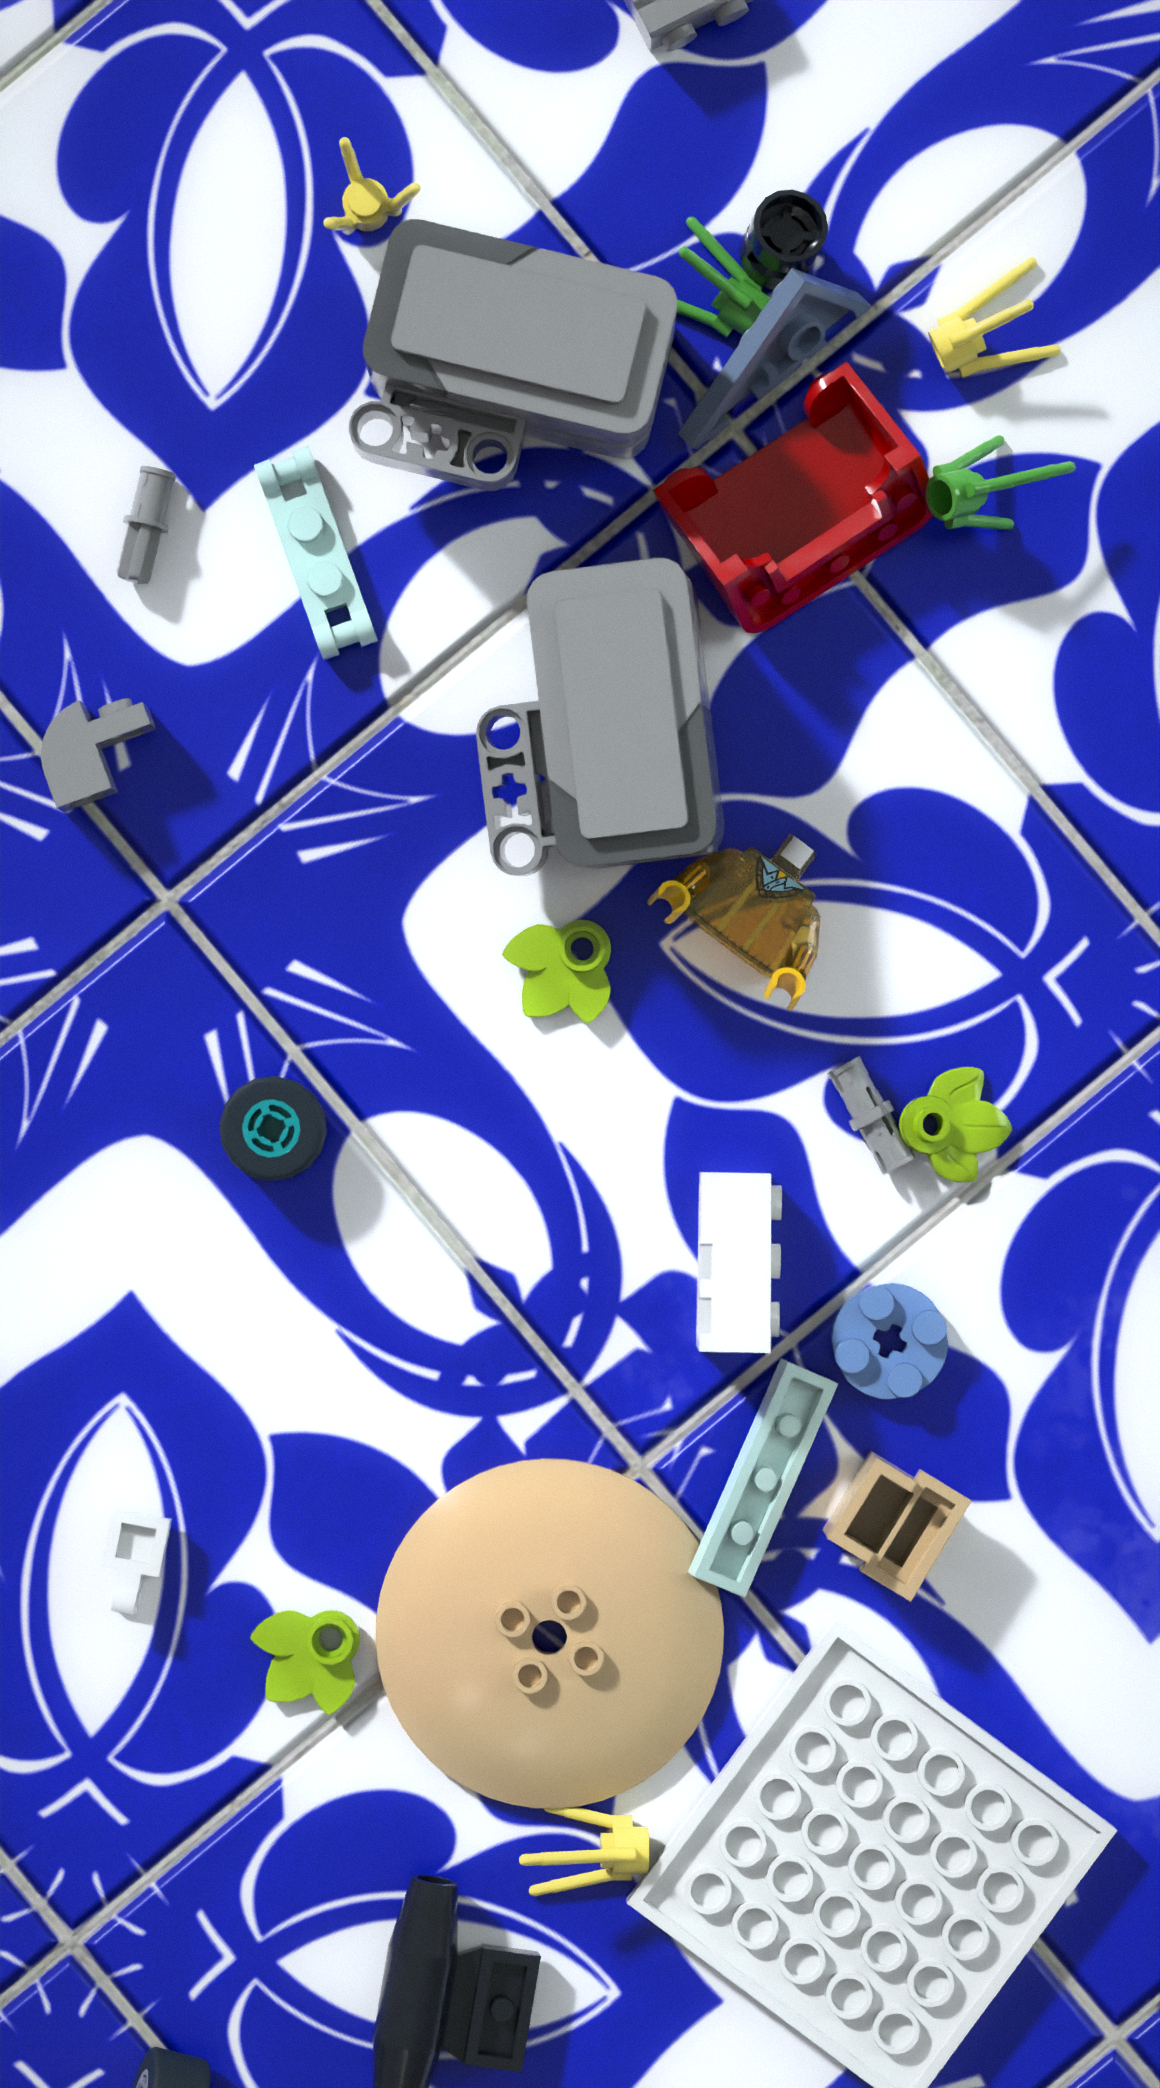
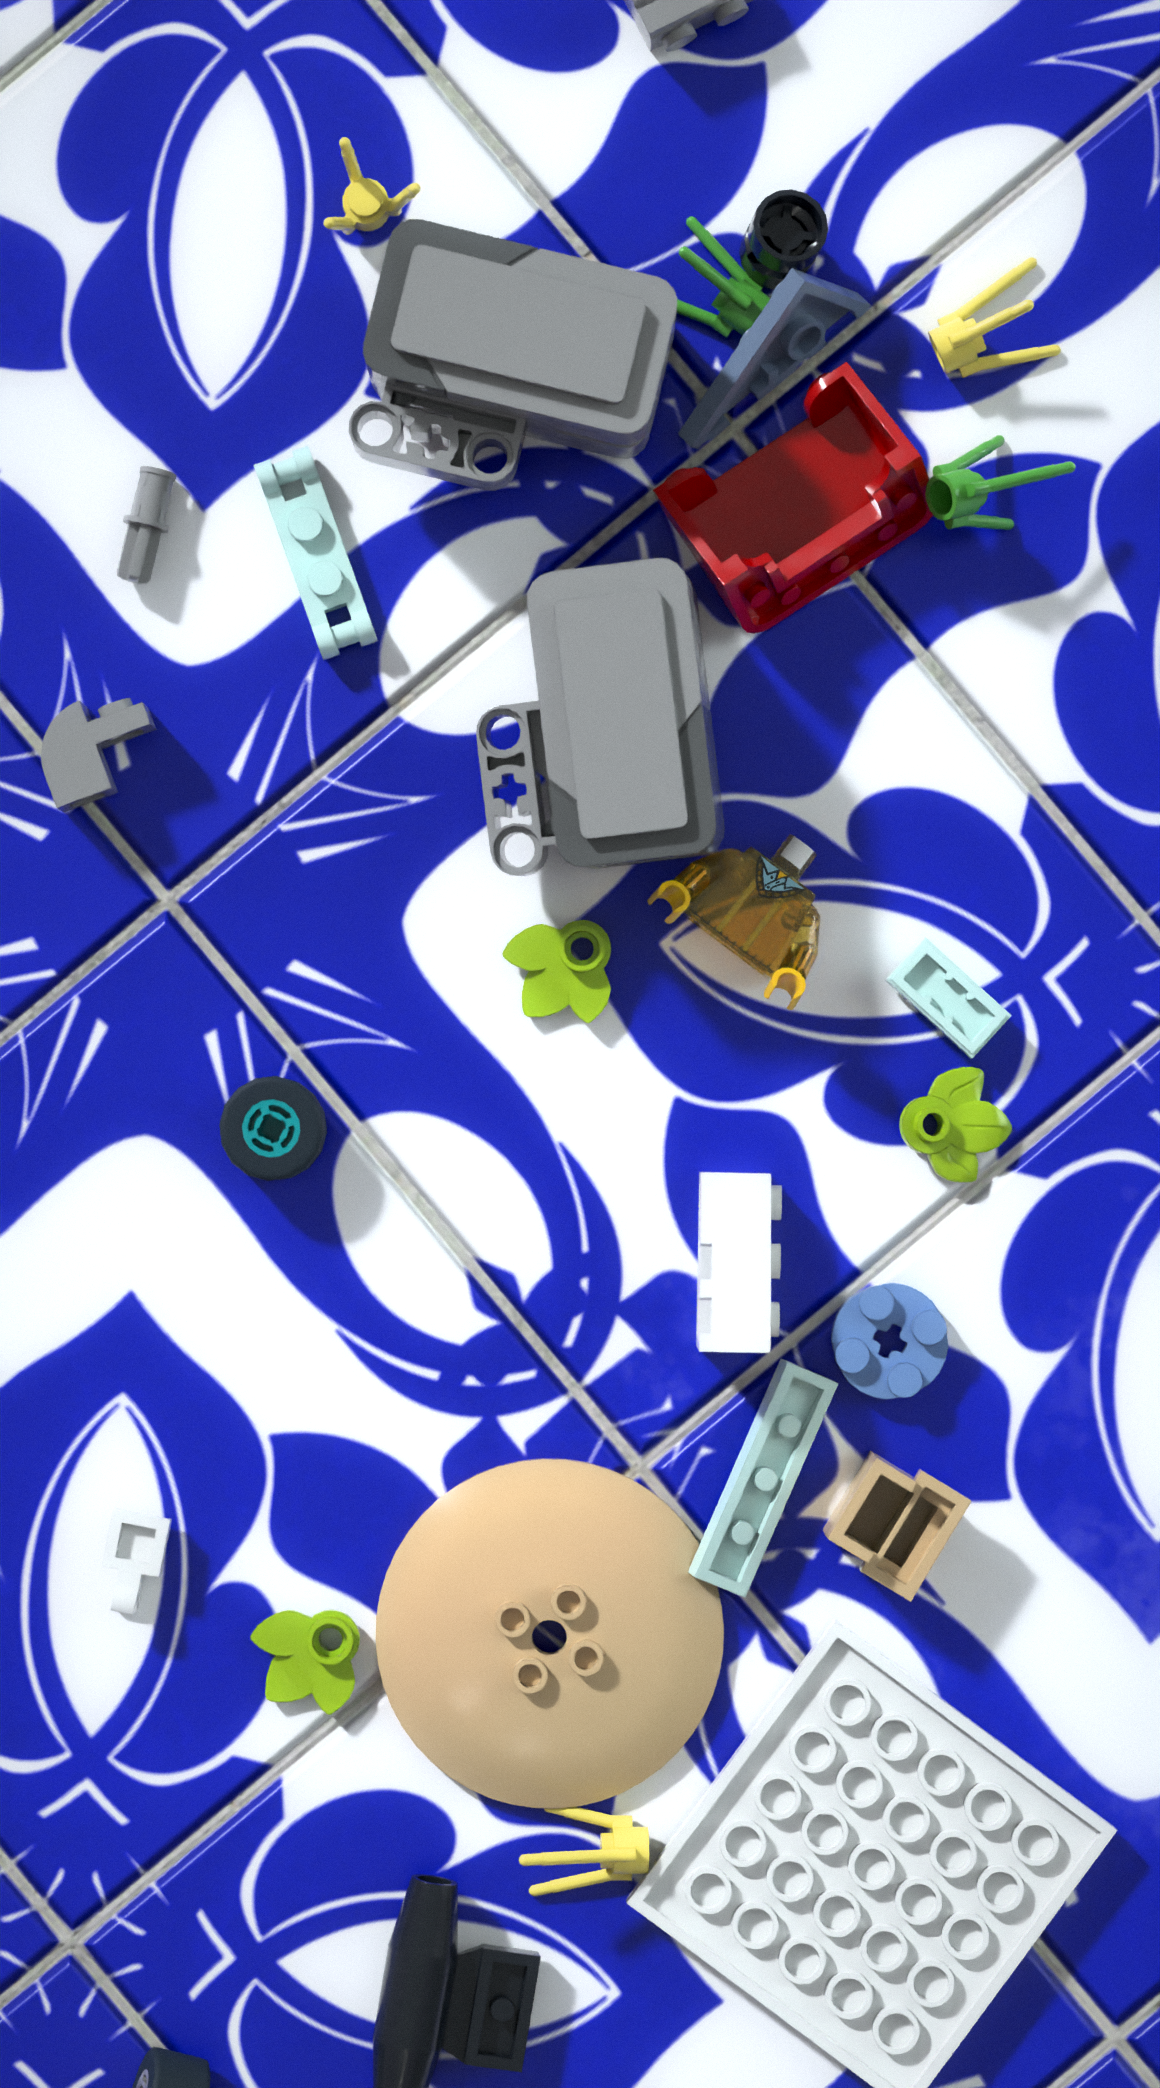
light grey pin [827,1056,916,1175] -> none
none -> light aqua plate [885,937,1012,1059]

